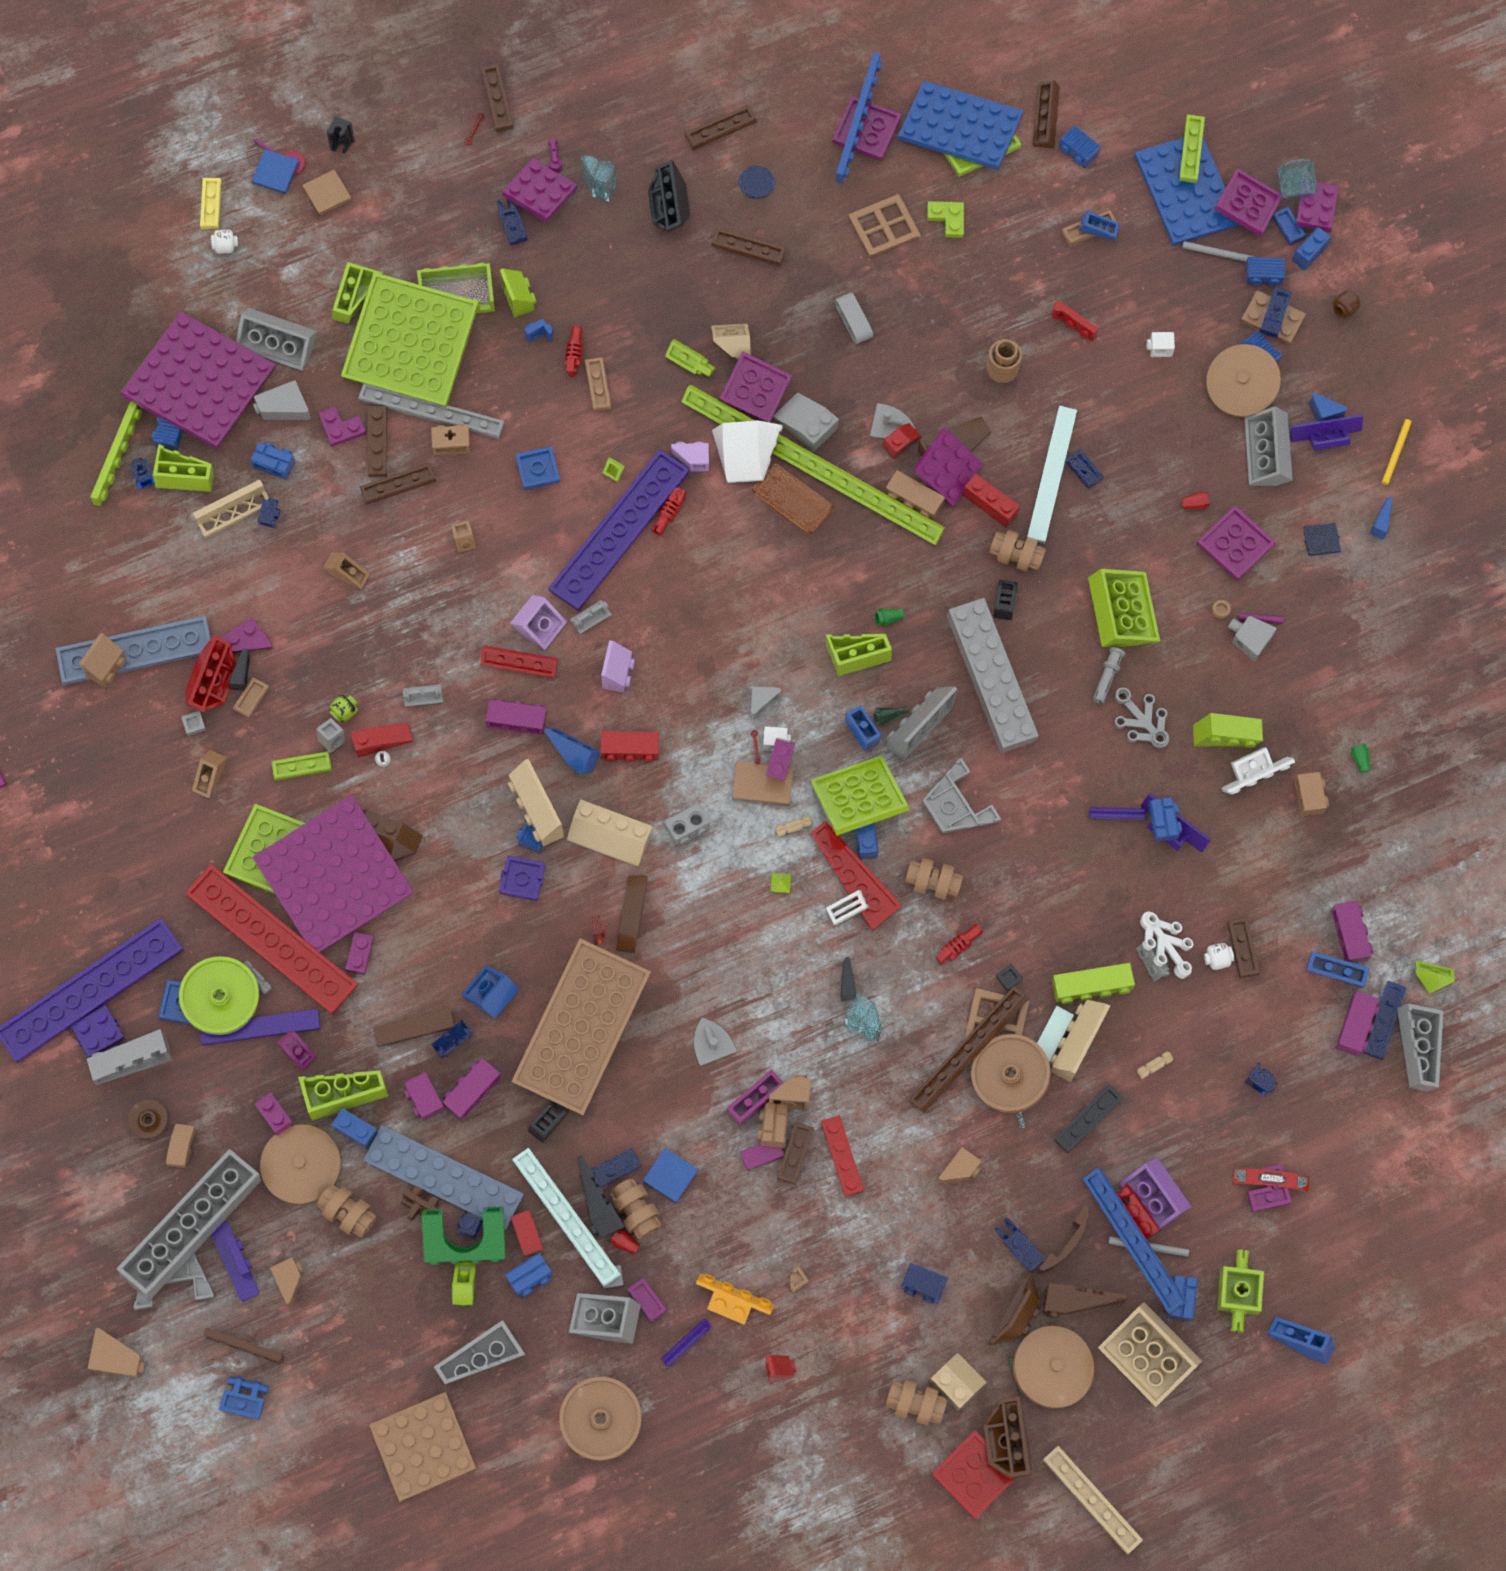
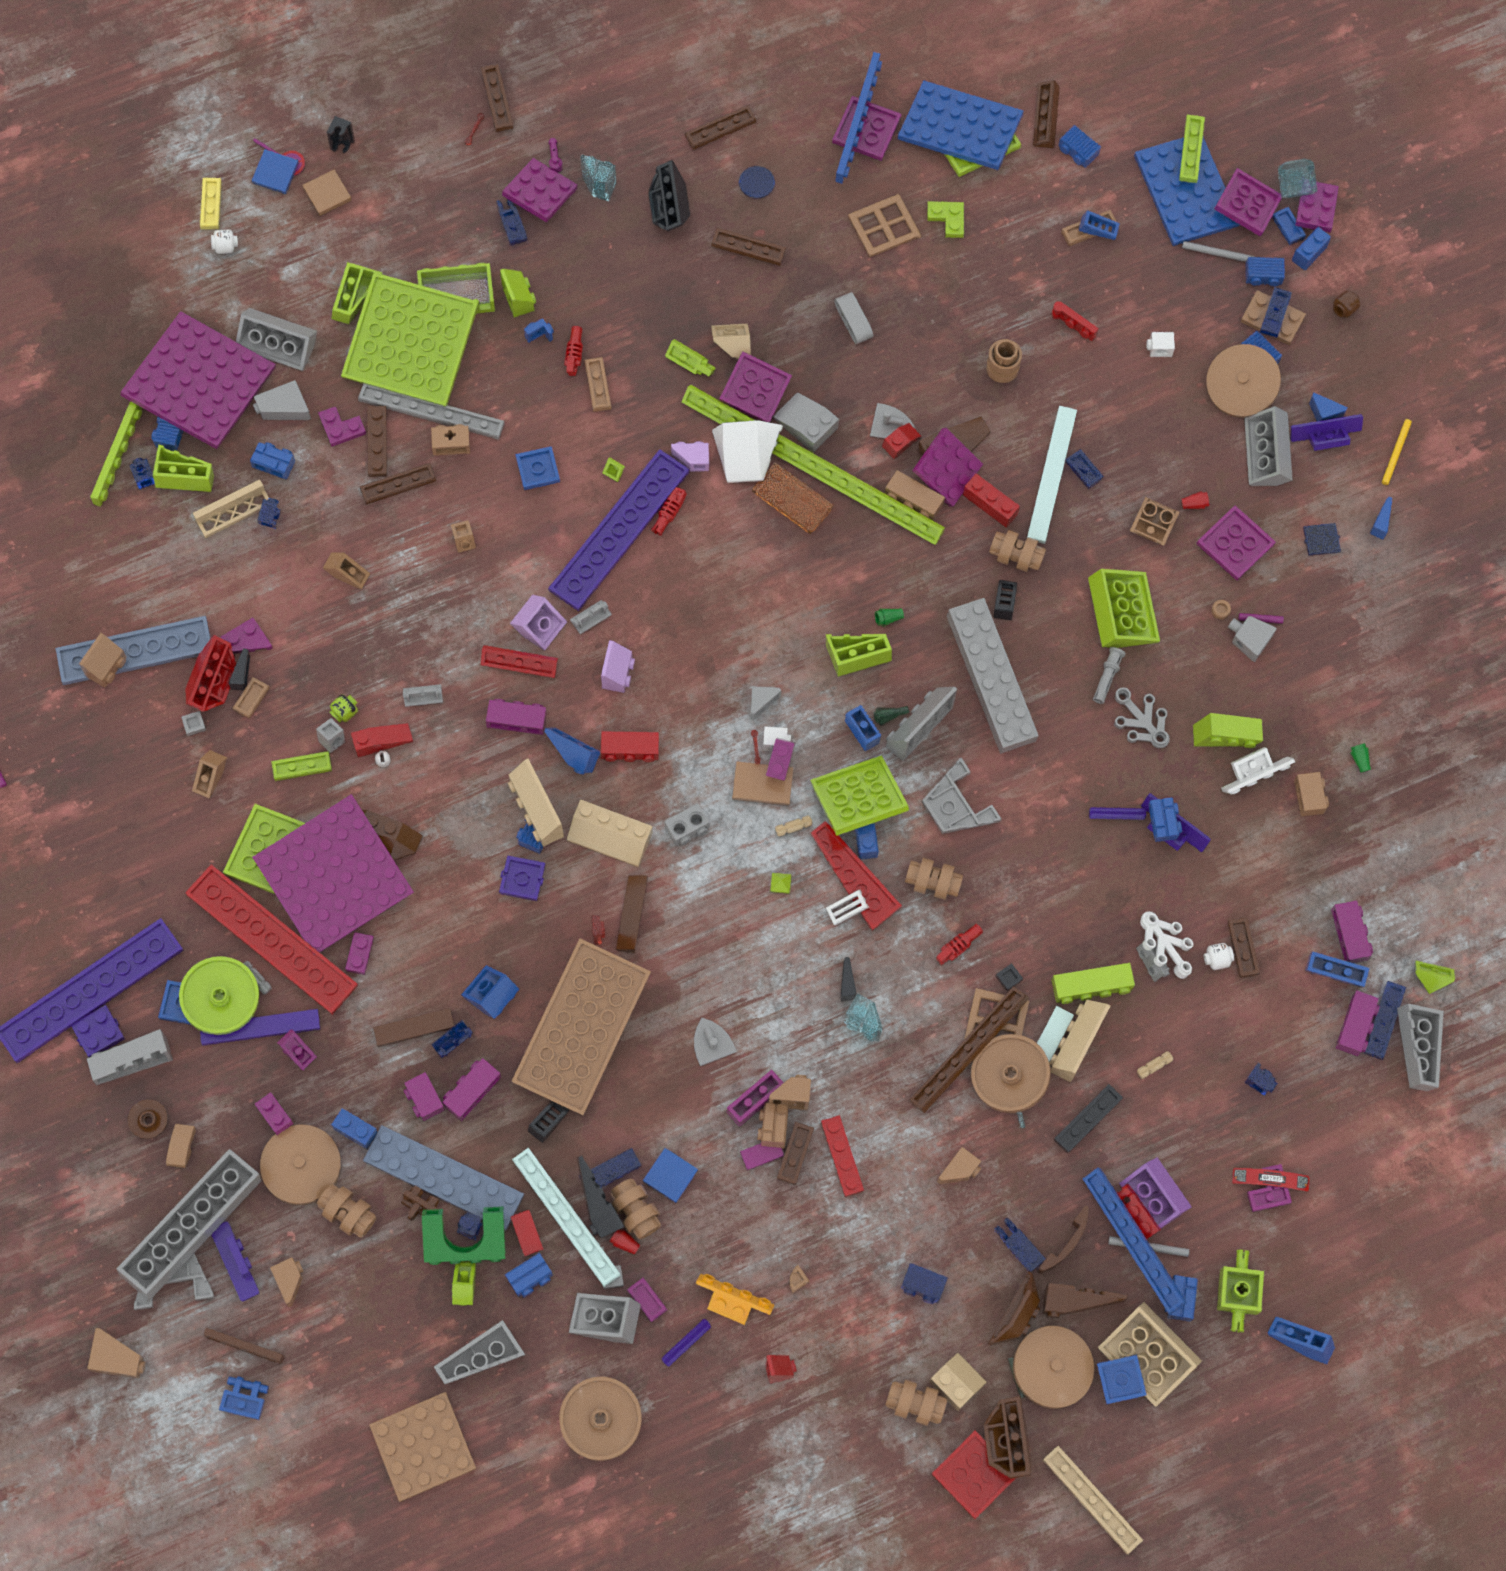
lime wedge [298,1071,389,1121] -> none
none -> blue plate [1097,1354,1147,1404]
none -> medium nougat slope [1130,497,1180,546]

